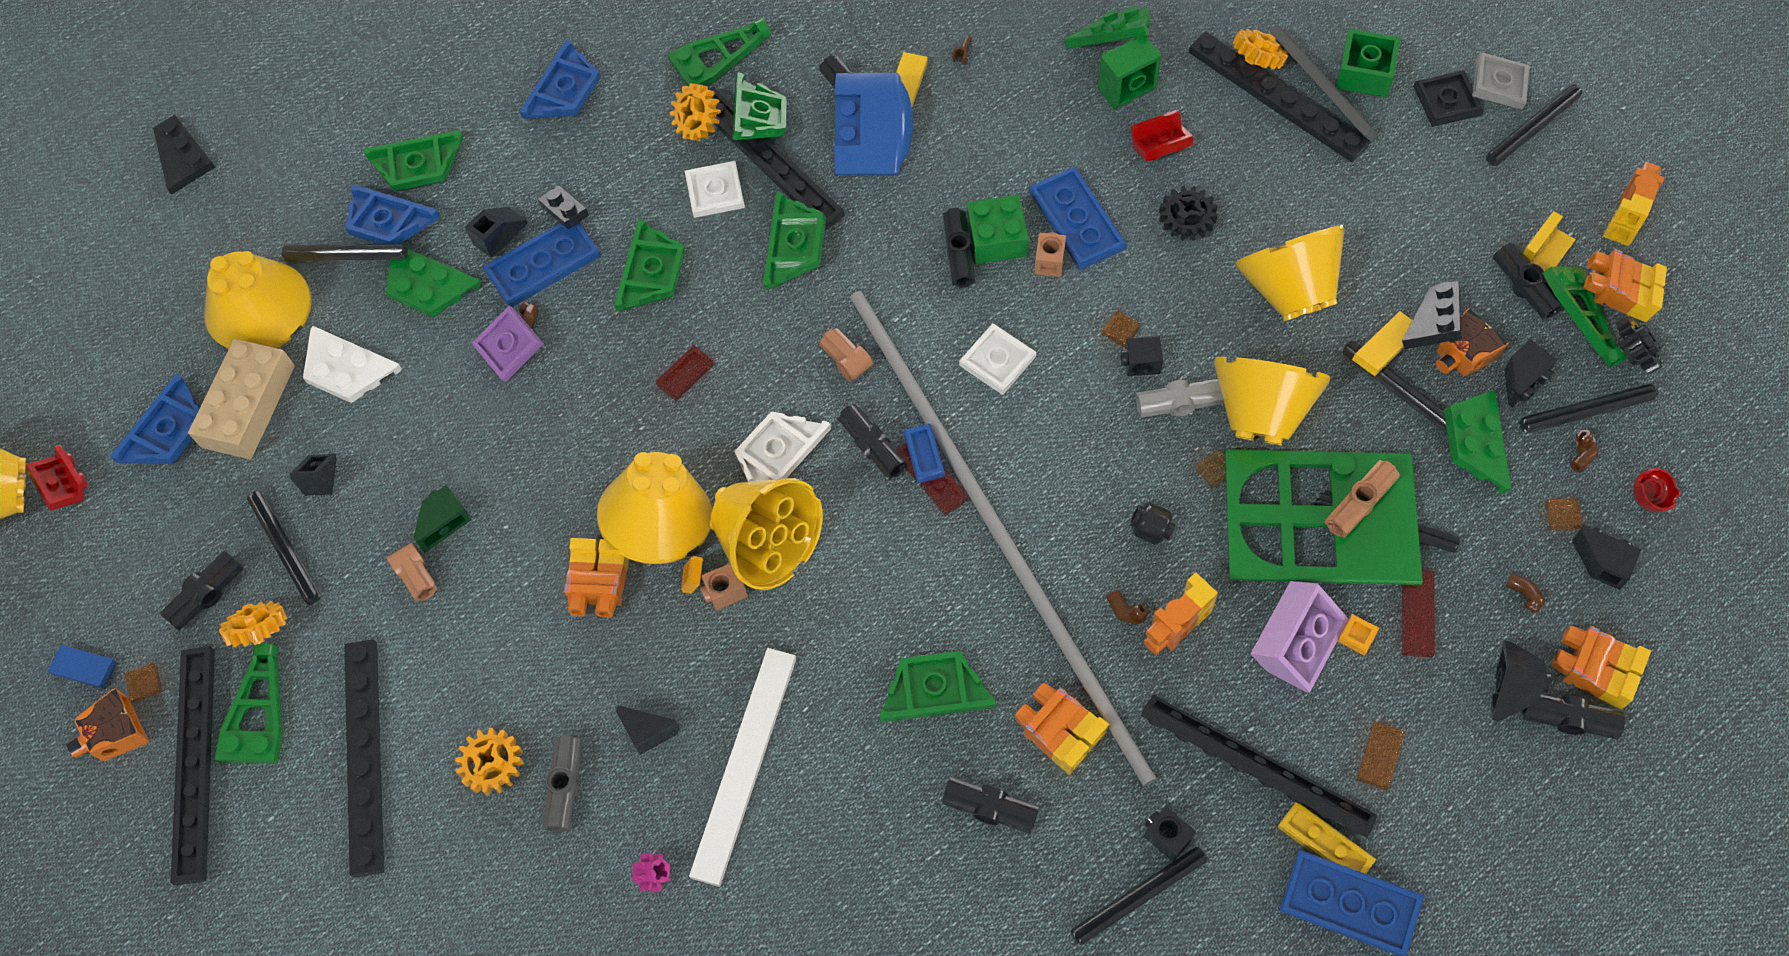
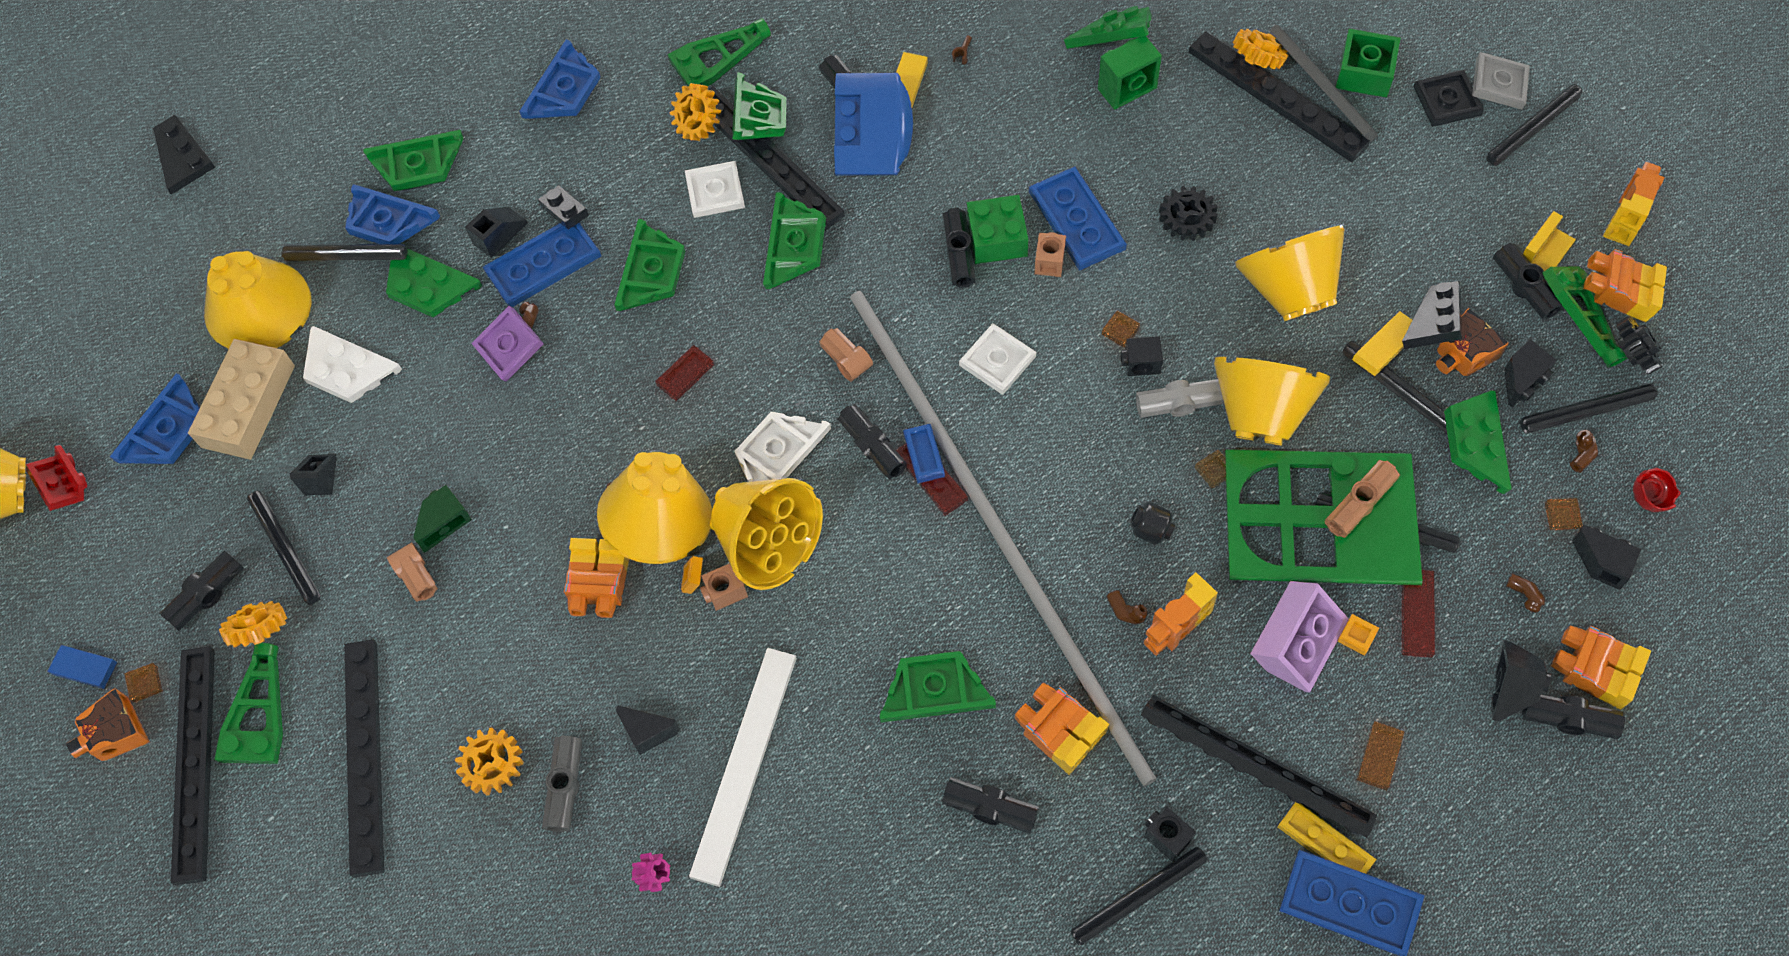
red bracket [1131,110,1194,162] -> none

